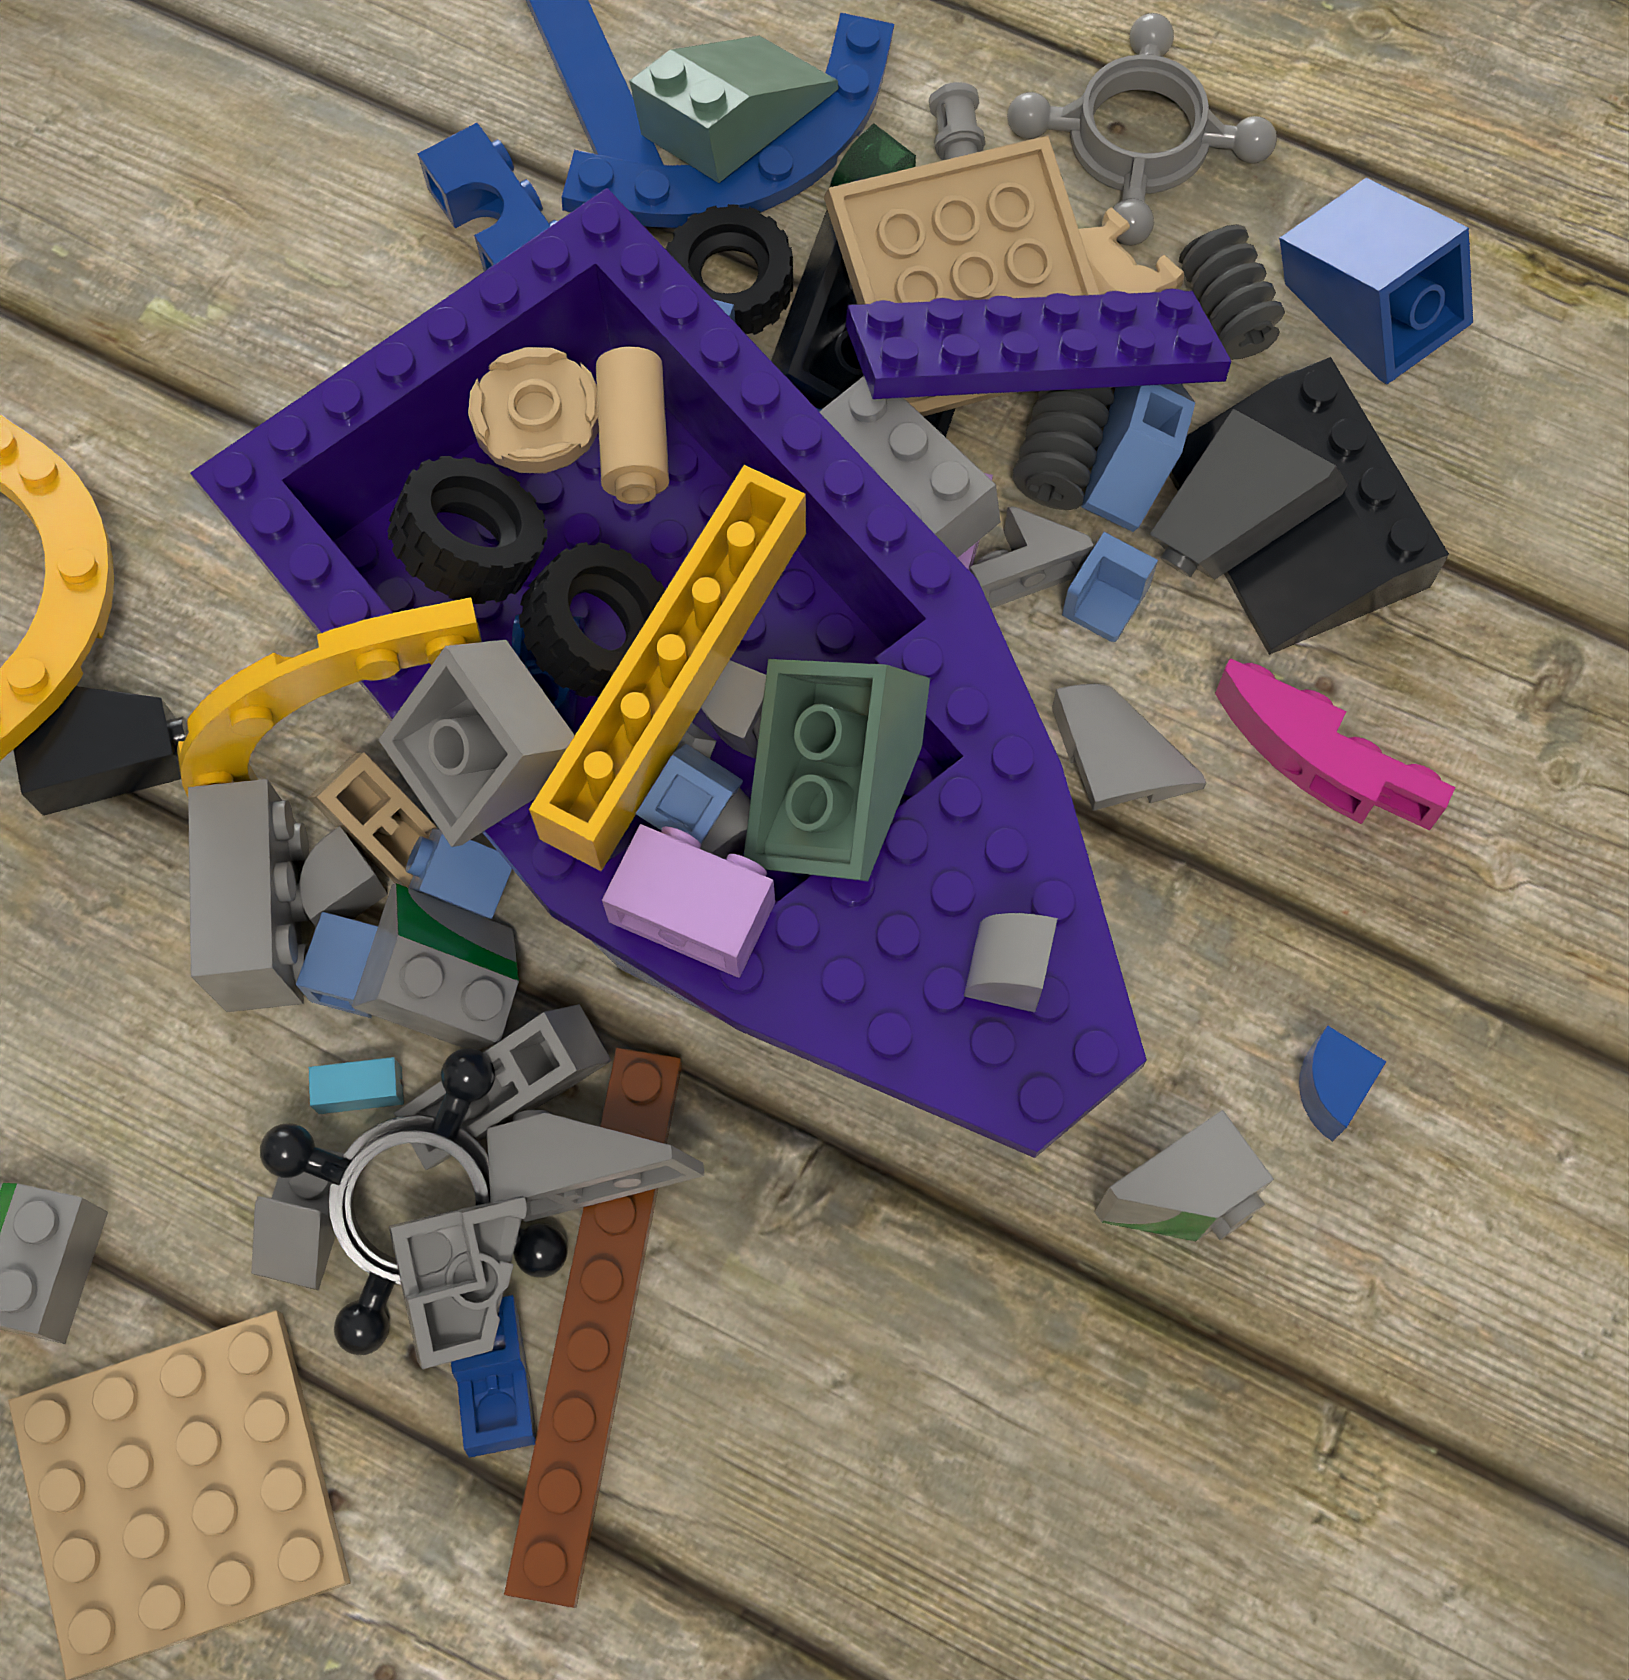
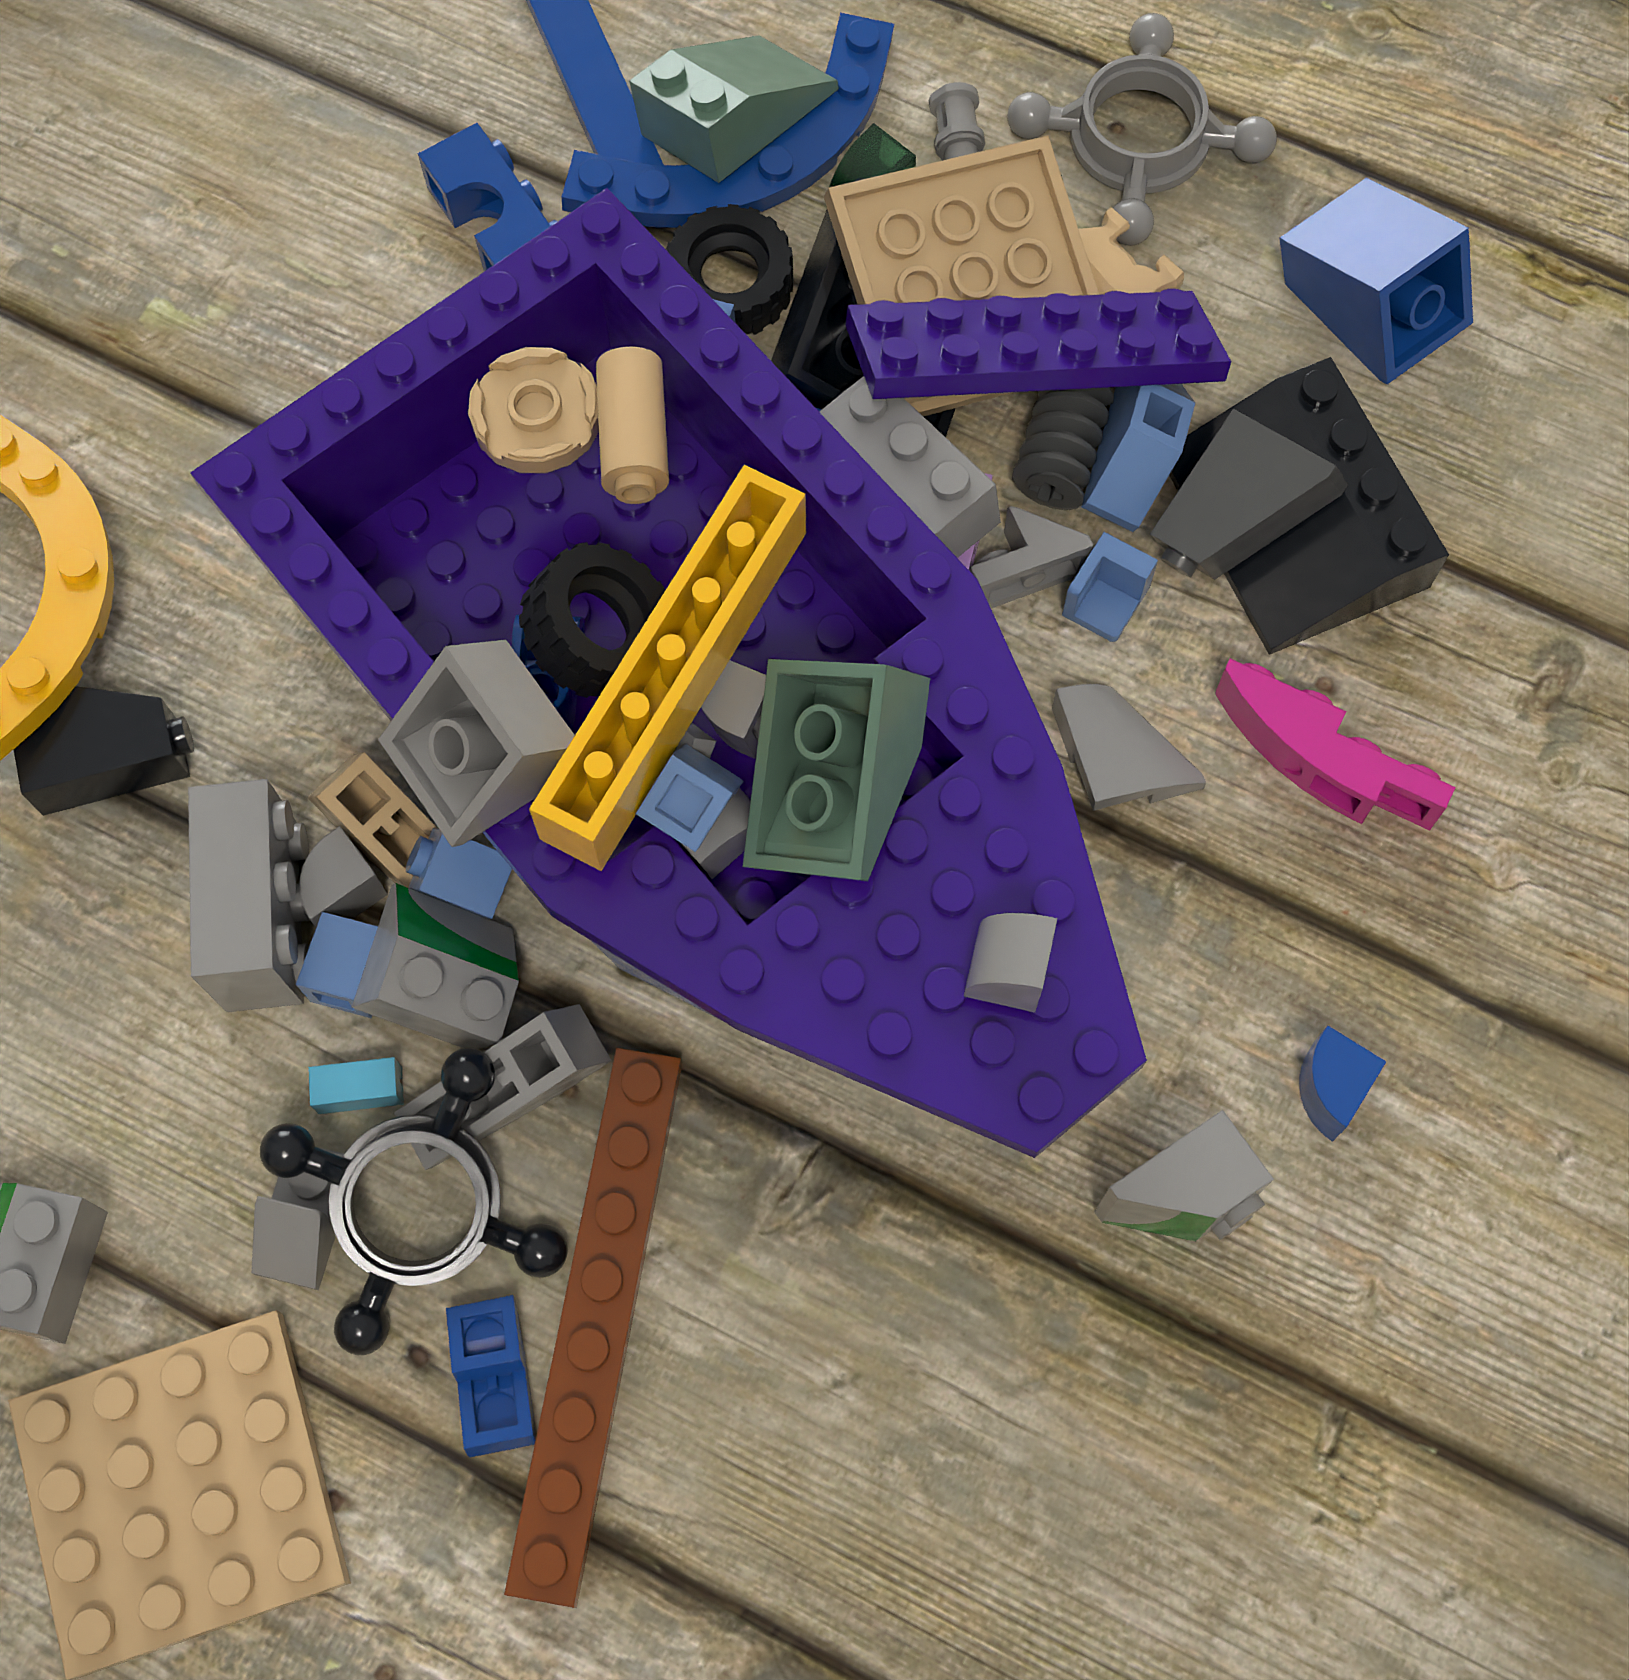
yellow plate [177,597,482,797] -> none
black tyre [387,456,548,604] -> none
light grey slope [389,1196,527,1369] -> none
light grey slope [487,1110,705,1222] -> none
lavender brick [602,824,775,978] -> none
dark grey piece [1179,224,1285,360] -> none

